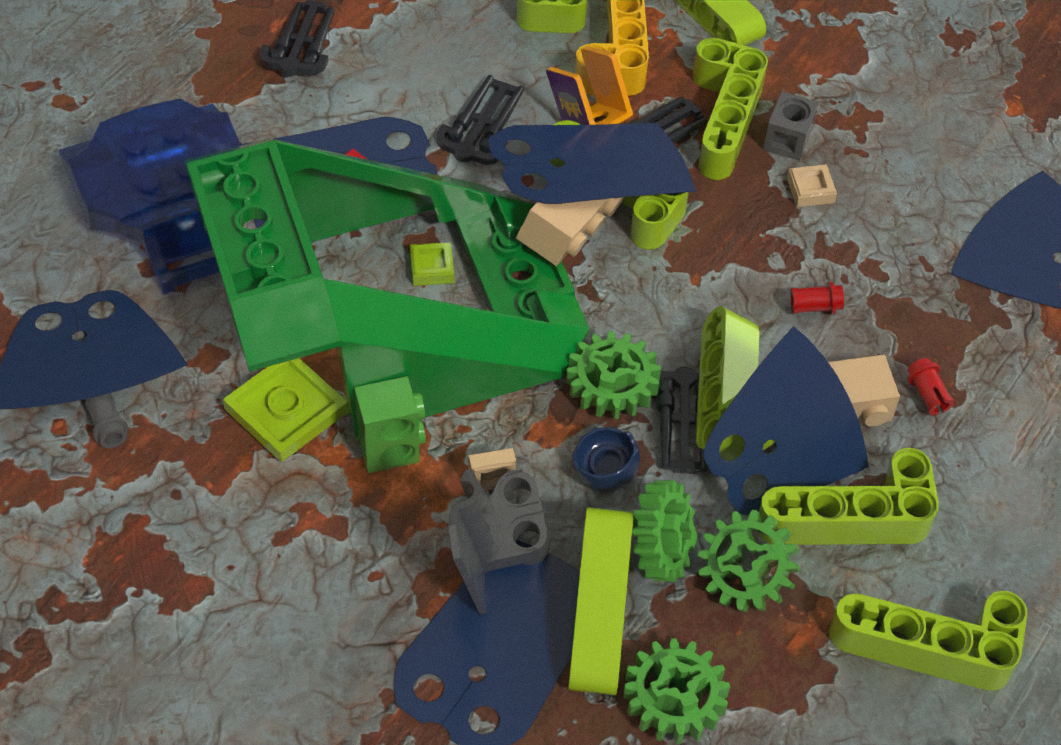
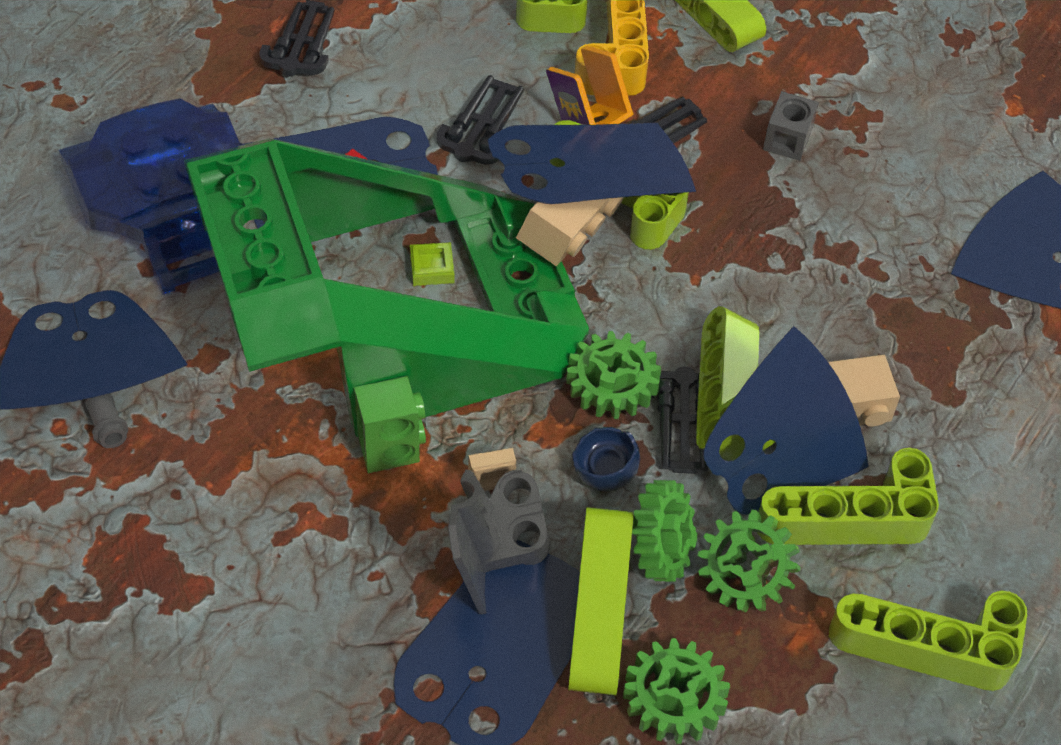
lime plate [223,358,348,463] -> none
lime beam [692,38,768,180] -> none
tan tile [787,164,837,207] -> none
red pin [790,281,844,315] -> none
red pin [907,358,955,416] -> none

